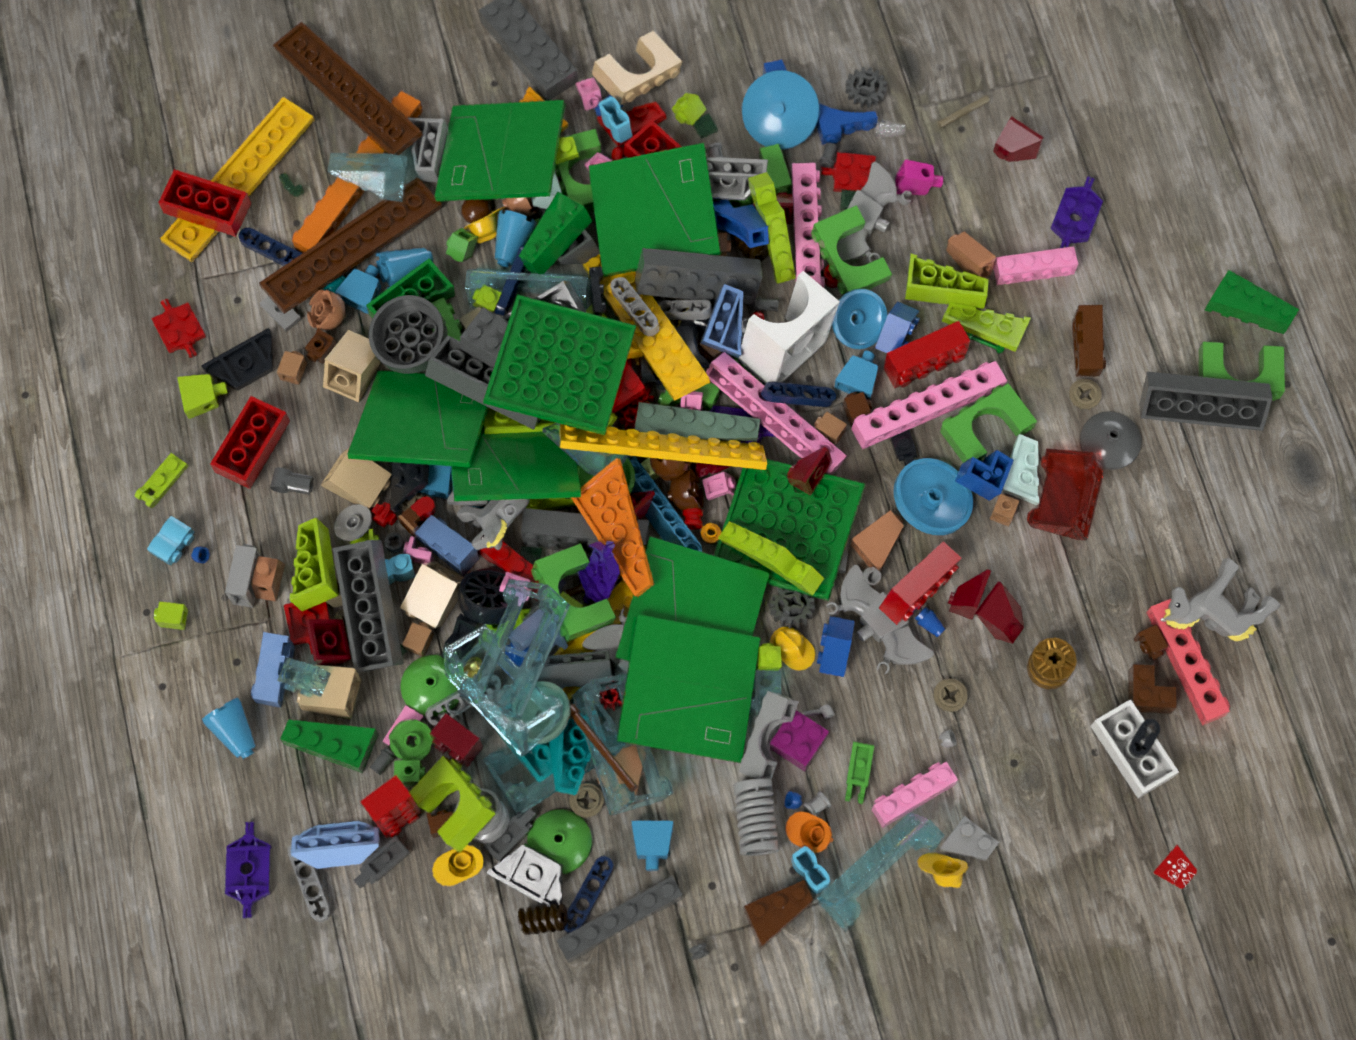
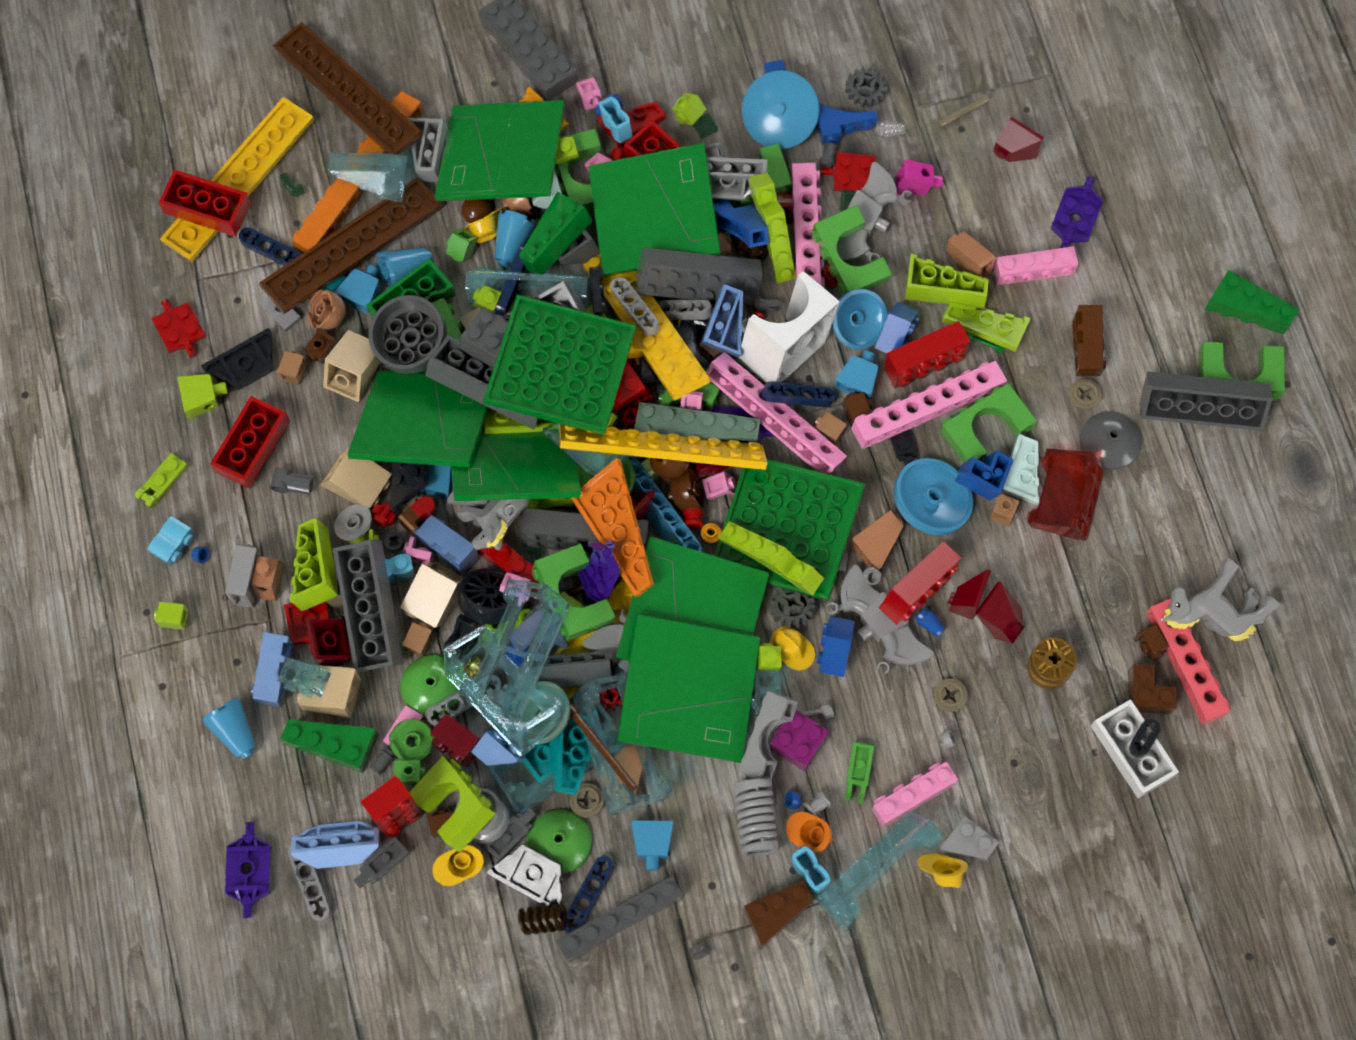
tan arch [592,31,682,106] -> none
dark red slope [787,446,833,496] -> none
red sticker [1153,845,1197,889] -> none
none -> medium blue slope [471,730,526,765]

